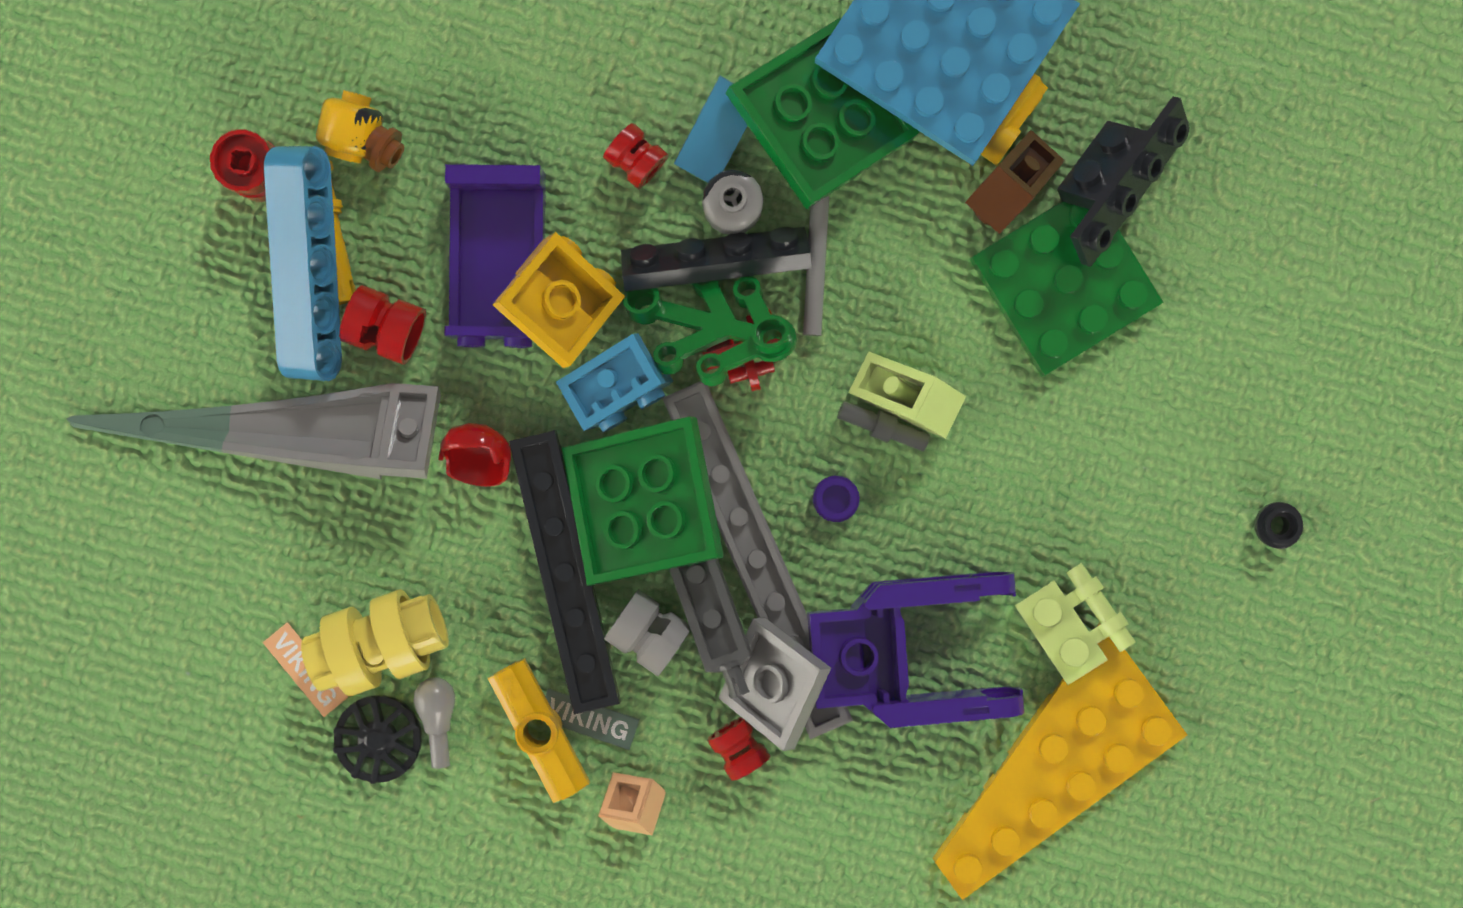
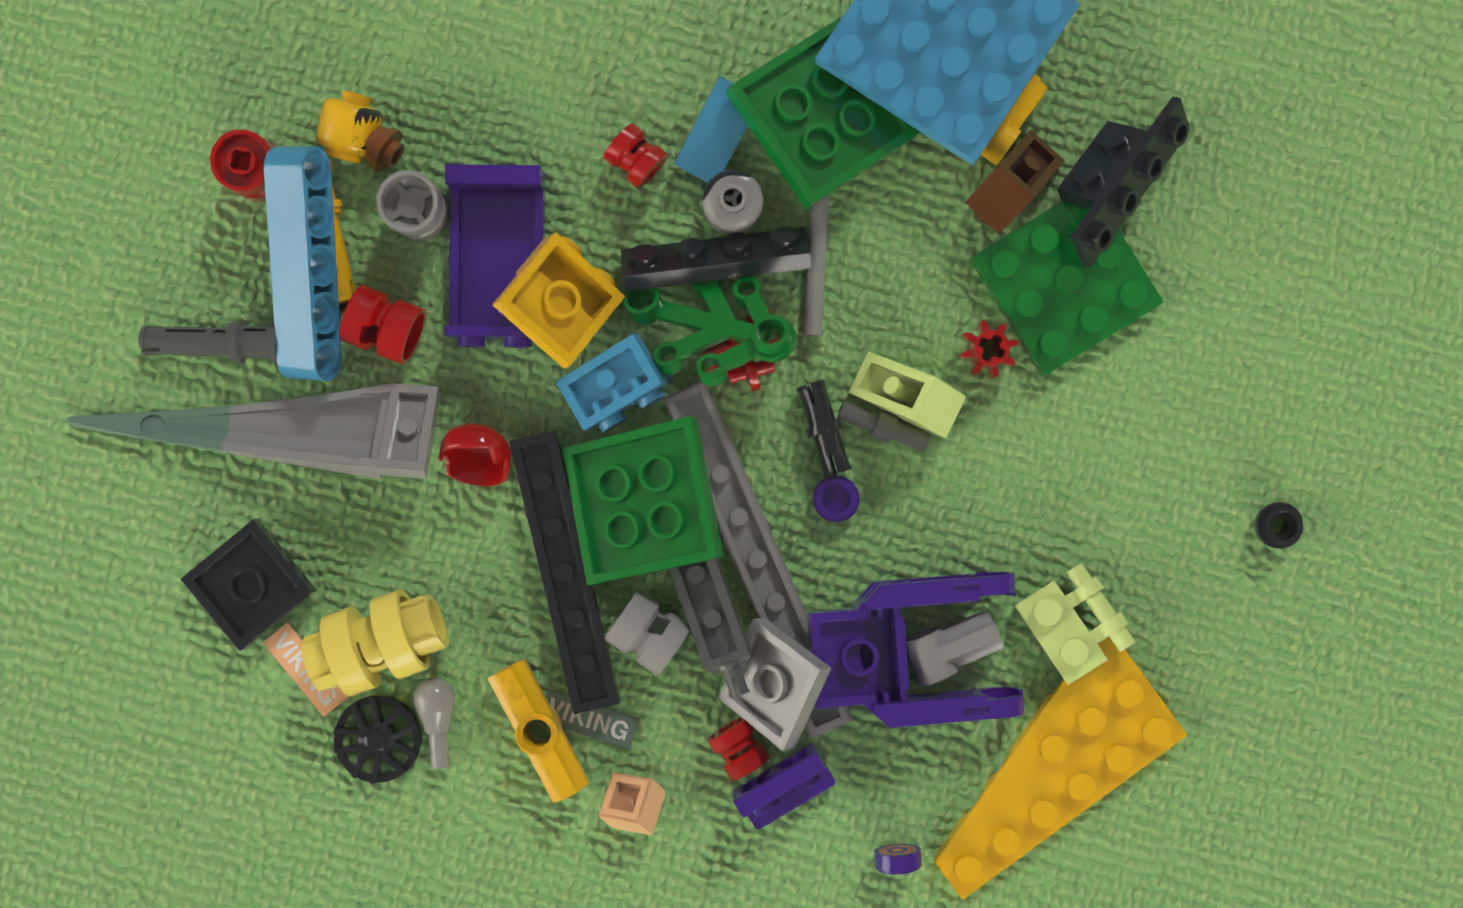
none -> dark grey pin [138,321,277,363]
none -> black plate [180,519,317,651]
none -> light grey wheel [376,170,450,241]
none -> dark purple bracket [733,742,835,830]
none -> black pin [796,380,852,478]
none -> dark purple tile [874,844,922,875]
none -> light grey piece [906,610,1004,686]
none -> red gear [958,320,1019,379]

